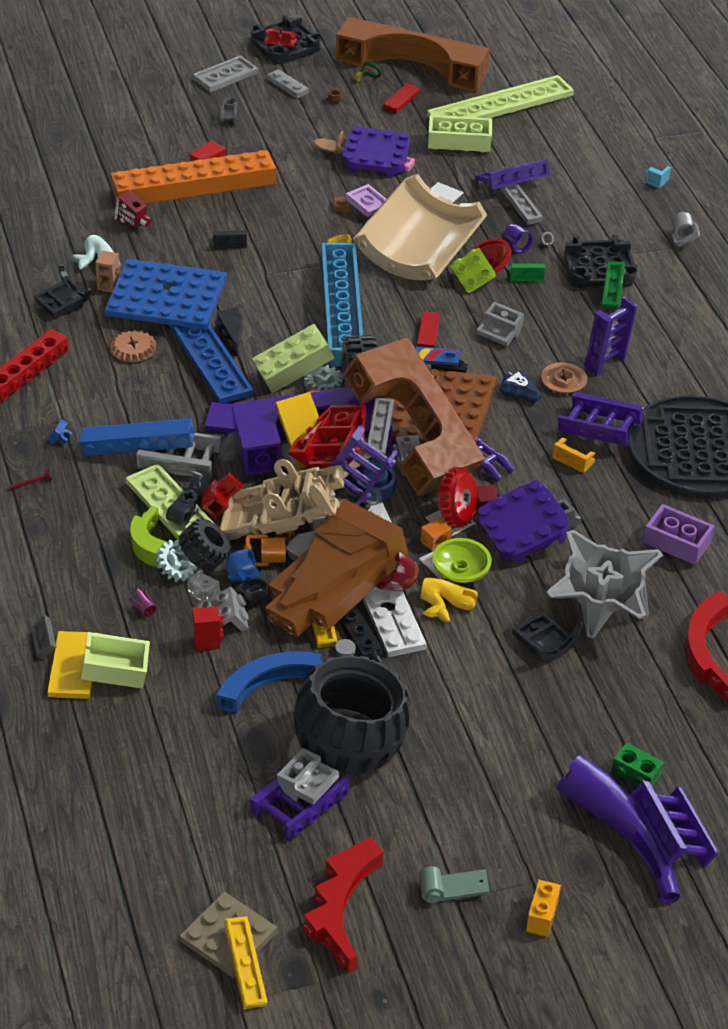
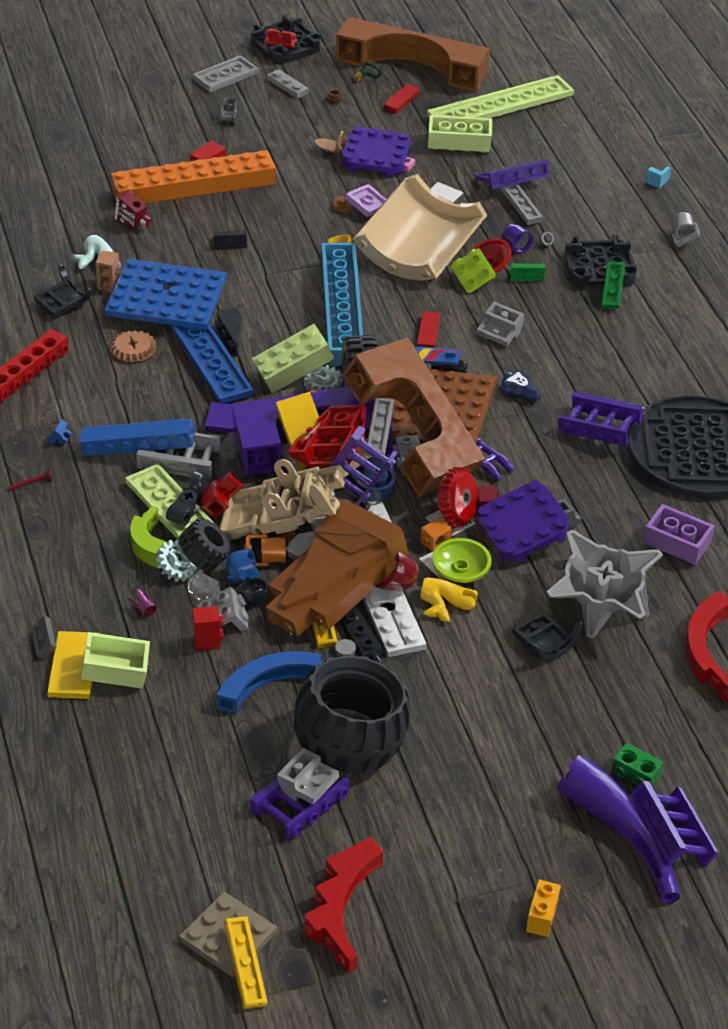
sand green door [419,867,490,903] -> none
nougat gear [541,362,587,395] -> none
light orange hinge [553,438,595,473] -> none
dark purple fence [584,297,637,376] -> none

